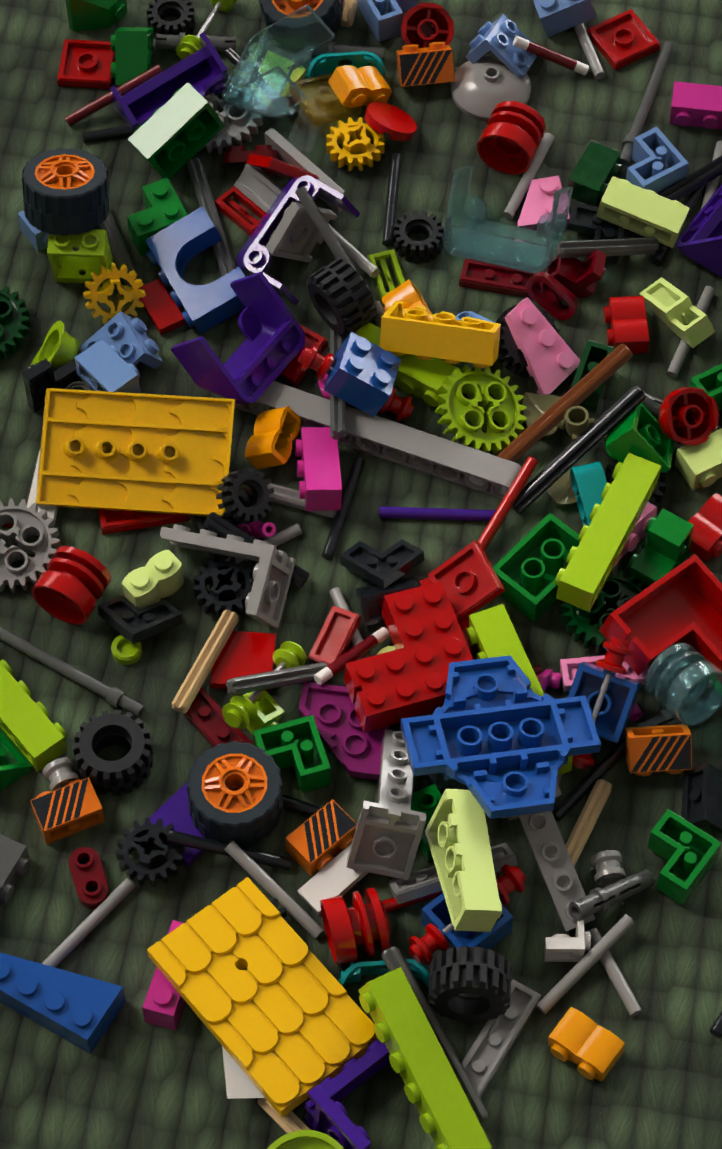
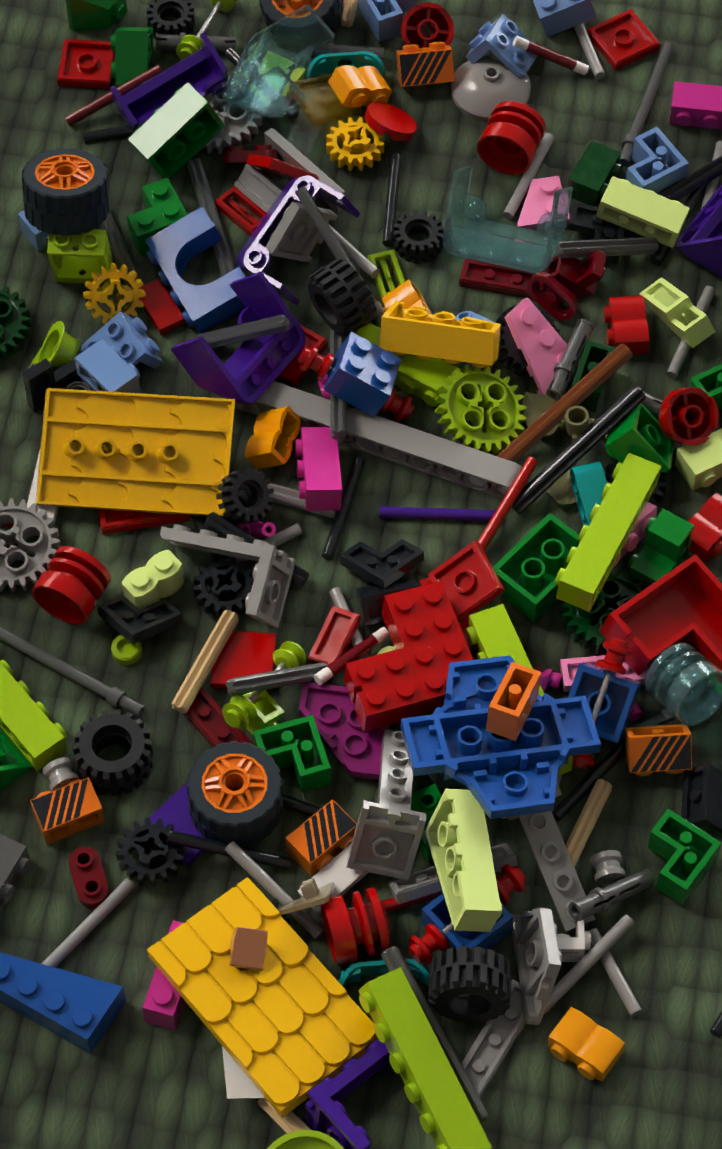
none -> dark grey axle [195,315,290,349]
none -> nougat slope [230,927,268,971]
none -> dark tan piece [277,878,335,915]
none -> orange brick [486,662,541,741]
none -> light grey wing [511,908,562,1025]
none -> dark grey pin [546,319,595,400]

